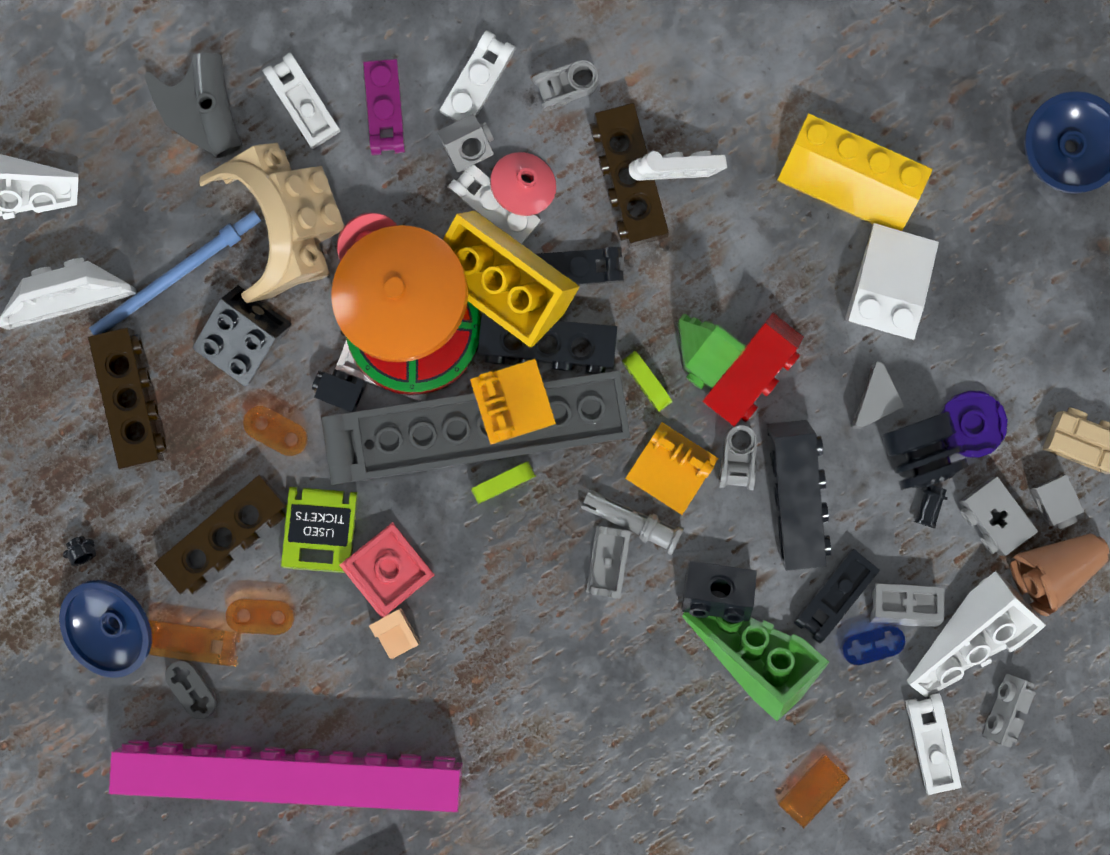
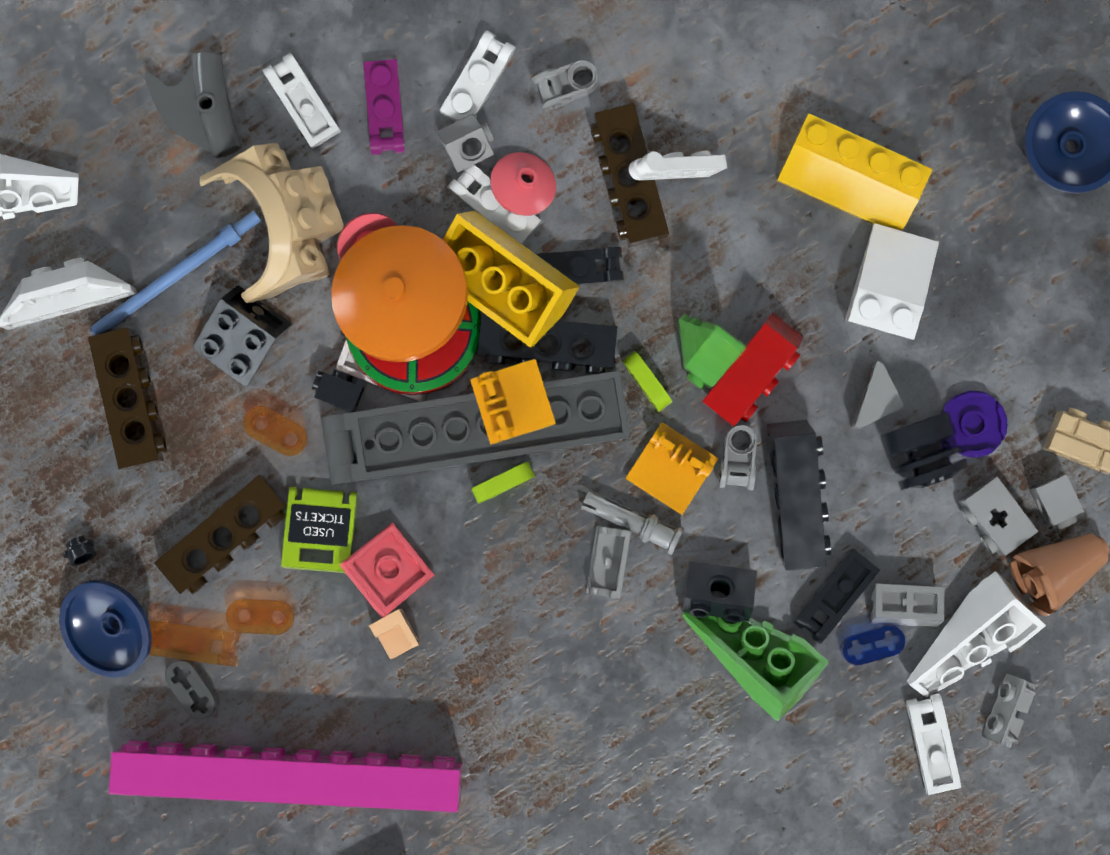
clear orange plate [778,754,850,828] -> none
black pin [914,485,948,529] -> none

